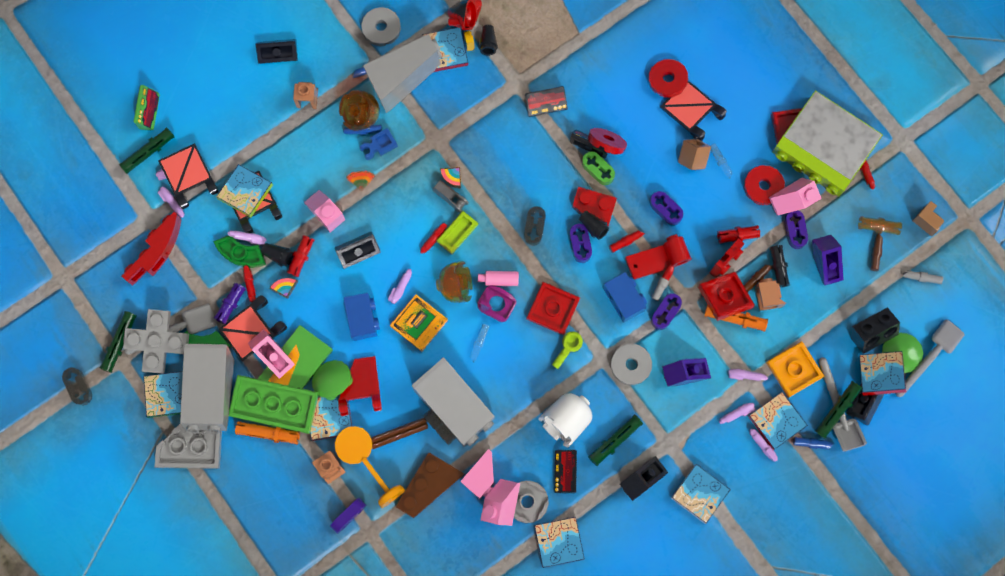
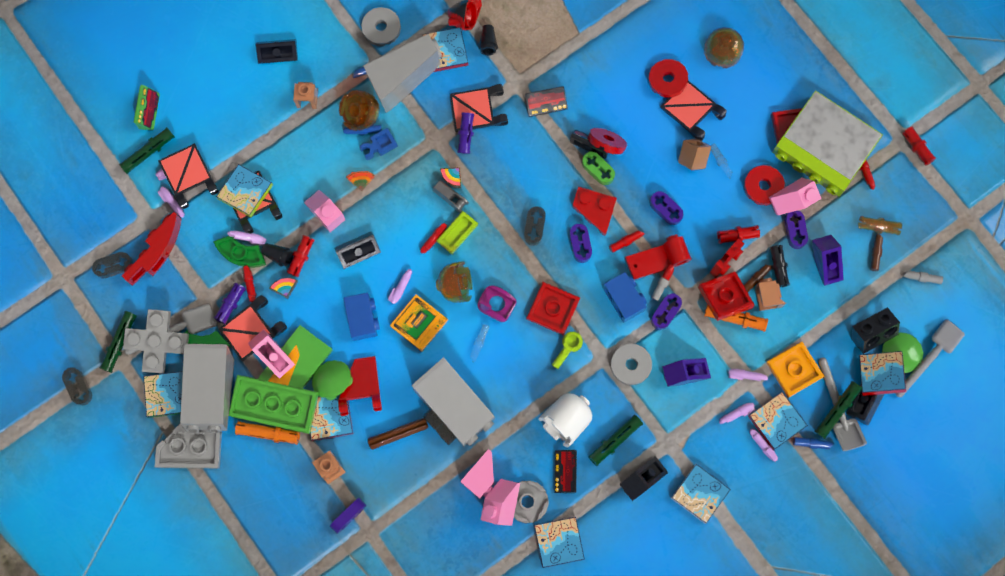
light orange piece [335,426,405,508] -> none
reddish brown wing [396,453,465,518] -> none
yellow tile [463,31,475,51] -> none
bright pink cylinder [478,271,519,286] -> none
black cone [579,211,609,240] -> none
medium nougat panel [913,201,944,236] -> none
none -> clear smoke beam [92,252,133,279]
none -> flag [450,84,508,132]
none -> dark purple pin [457,112,474,154]
none -> clear orange cylinder [704,27,744,68]
none -> red pin [902,126,936,166]

